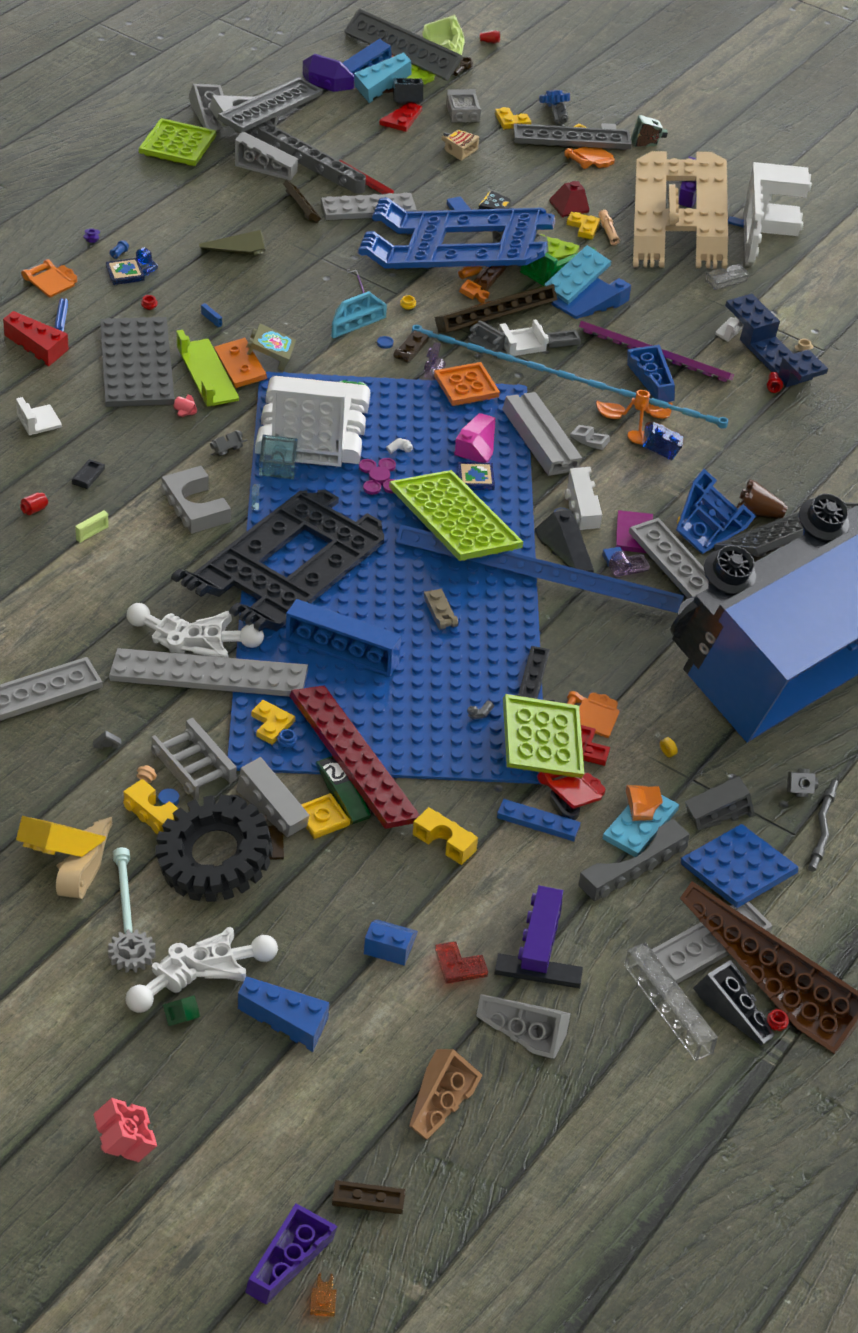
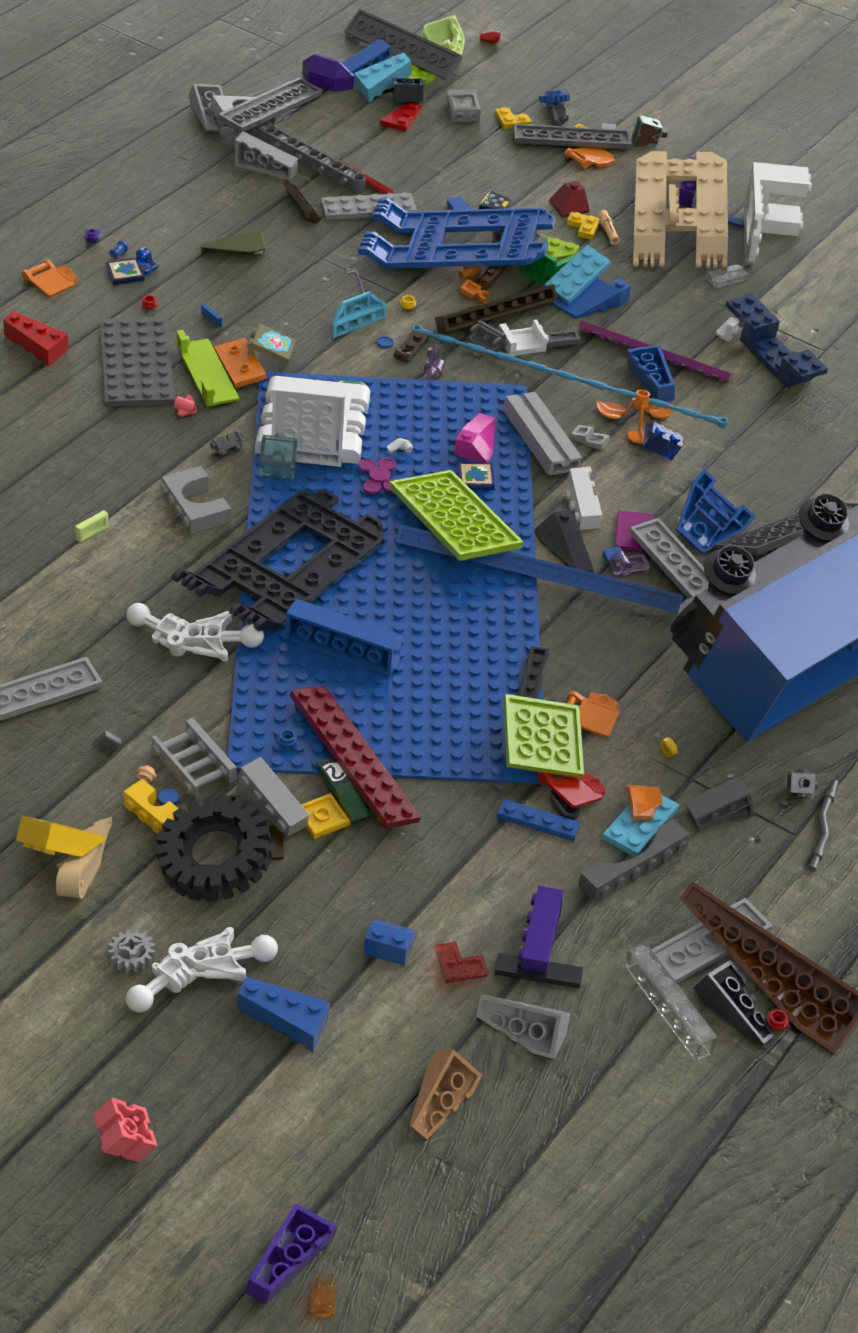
white bracket [16,397,62,435] -> none
red brick [20,492,48,515] -> none
axle [55,298,68,331] -> none
black tile [72,459,105,489] -> none
light grey plate [109,648,308,696] -> none
light aqua piece [113,847,133,934] -> none
lime plate [139,118,217,166] -> none
dark green panel [163,995,200,1026] -> none
yellow plate [251,700,295,745] -> none
clear light blue tile [252,484,260,510] -> none
dark brown plate [332,1180,406,1215] -> none
yellow arch [413,807,478,865] -> none
dark tan plate [424,589,458,630] -> none
orange plate [434,362,500,406] -> none
tan torso [442,130,479,161] -> none
dark brown plate [453,57,473,76] -> none
dark grey arm [467,701,494,719] -> none
red plate [581,725,610,766] -> none
blue plate [681,824,799,908] -> none
reddish brown cone [736,479,788,519] -> none
red cone [767,372,783,393] -> none
tan plate [794,339,813,352] -> none

